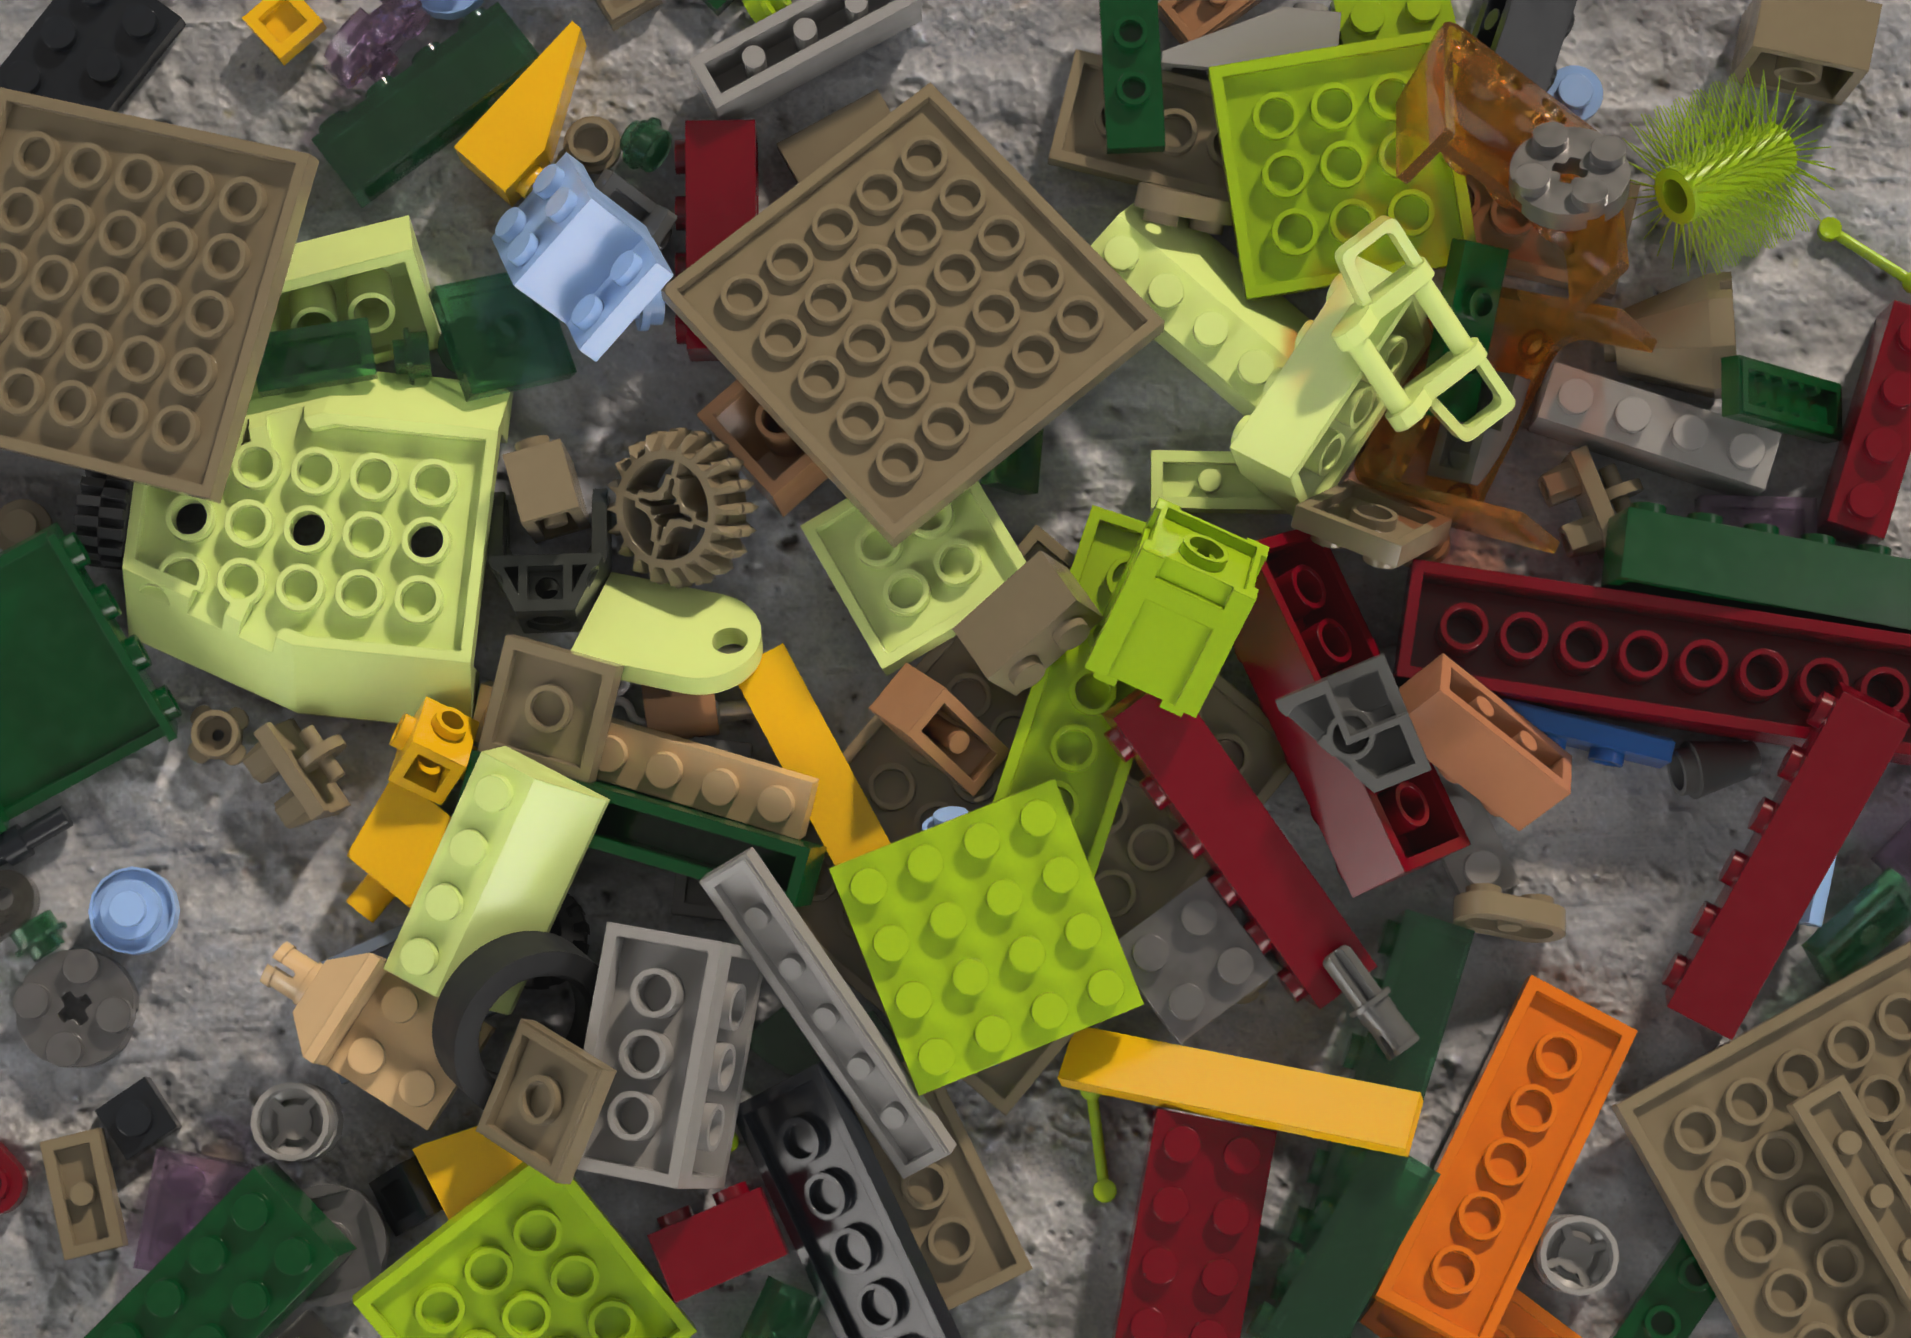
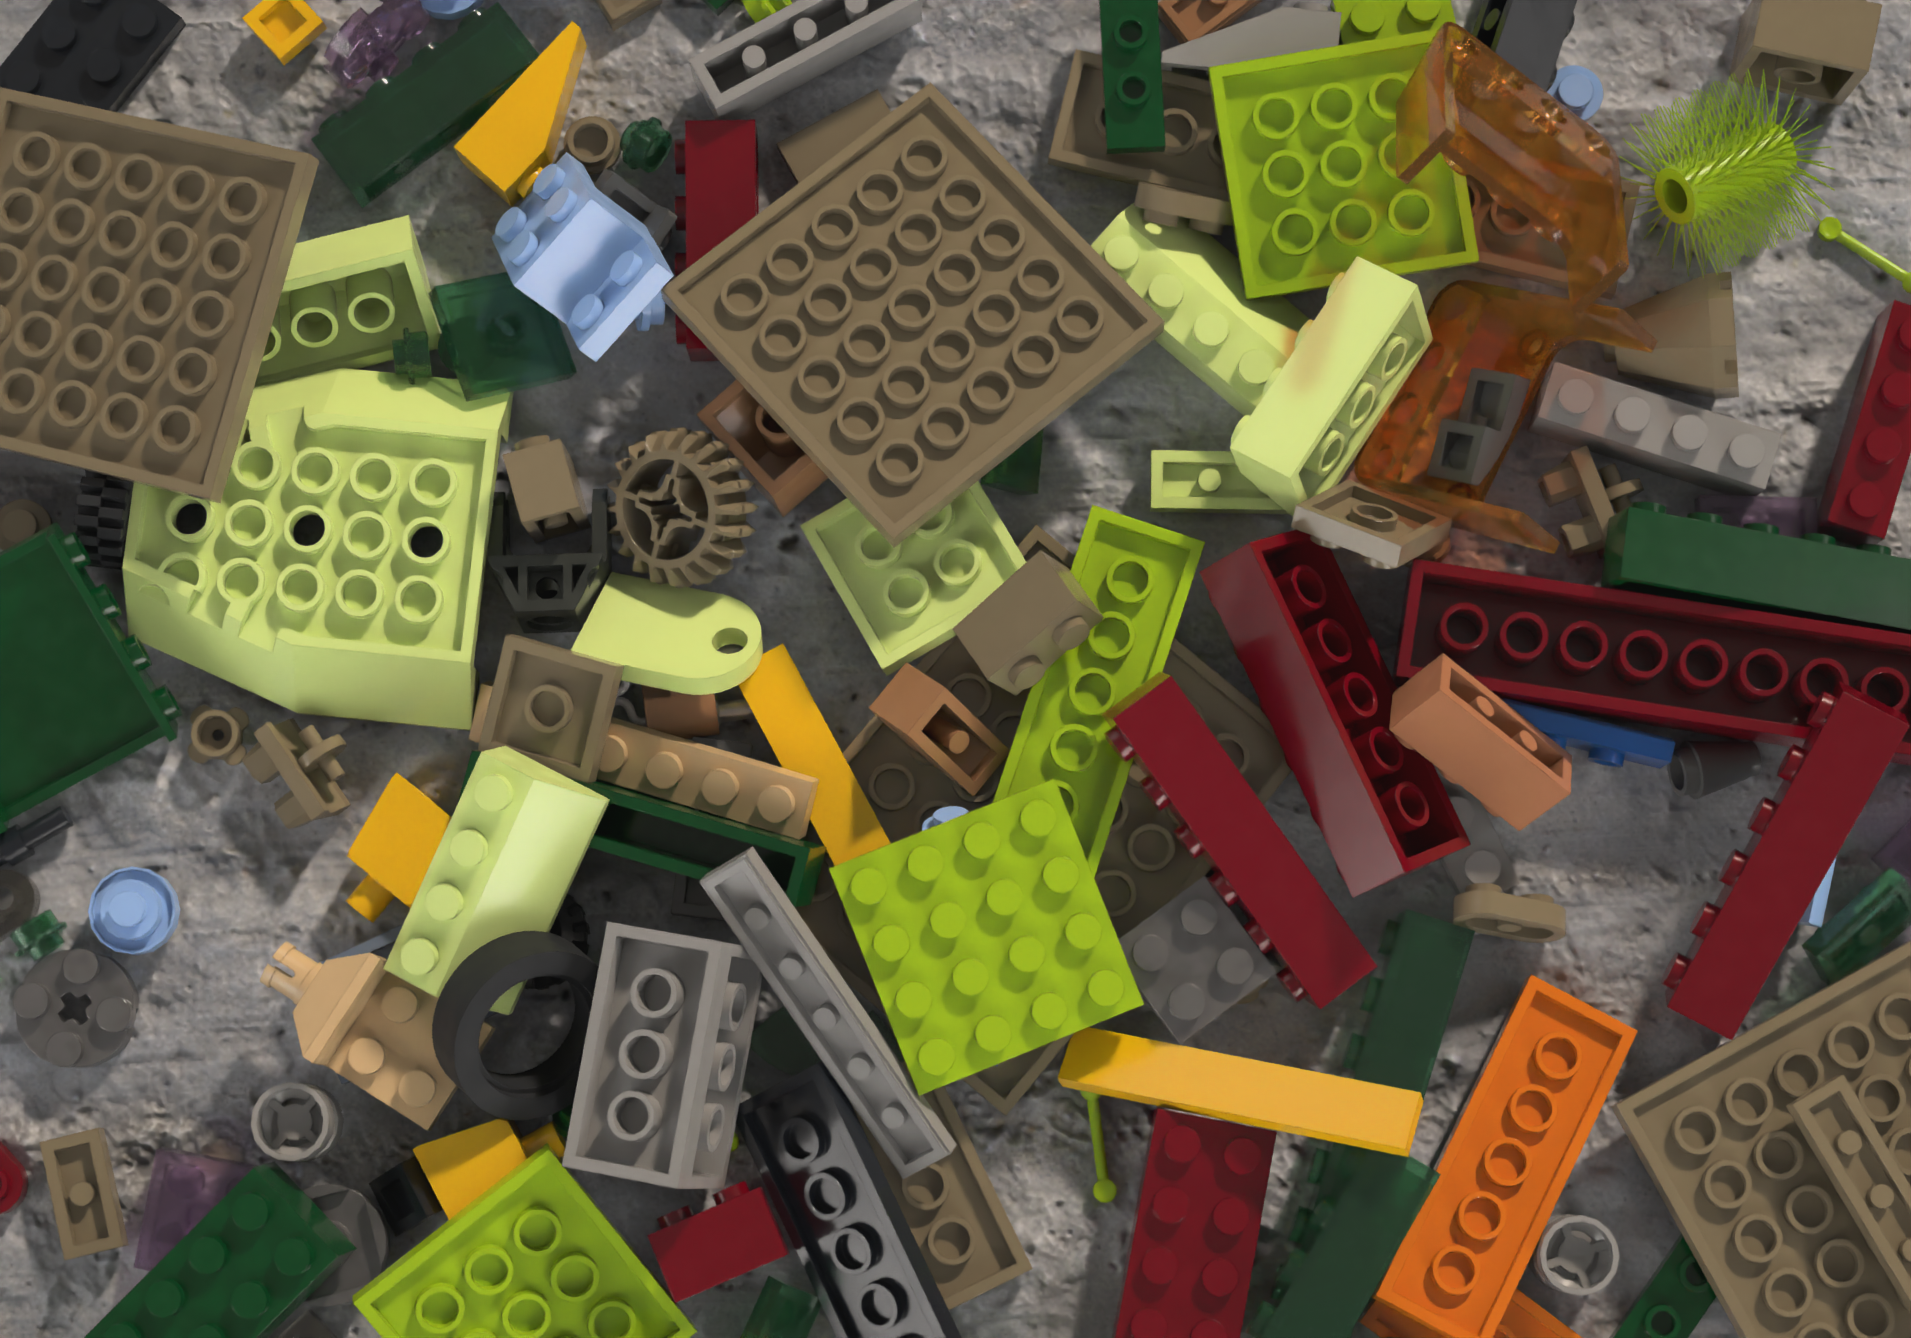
black plate [95,1077,182,1161] -> none
clear green plate [256,317,378,398] -> none
yellow brick [388,696,480,805] -> none
dark tan tile [475,1018,617,1184] -> none
lime container [1084,497,1270,718] -> none
dark grey slope [1275,653,1431,793] -> none
dark grey axle [1323,945,1420,1061] -> none
yellowish green bar [1331,215,1515,442] -> none
dark green plate [1425,238,1509,422] -> none
flat silver plate [1509,122,1631,231] -> none
dark green plate [1721,355,1842,444] -> none

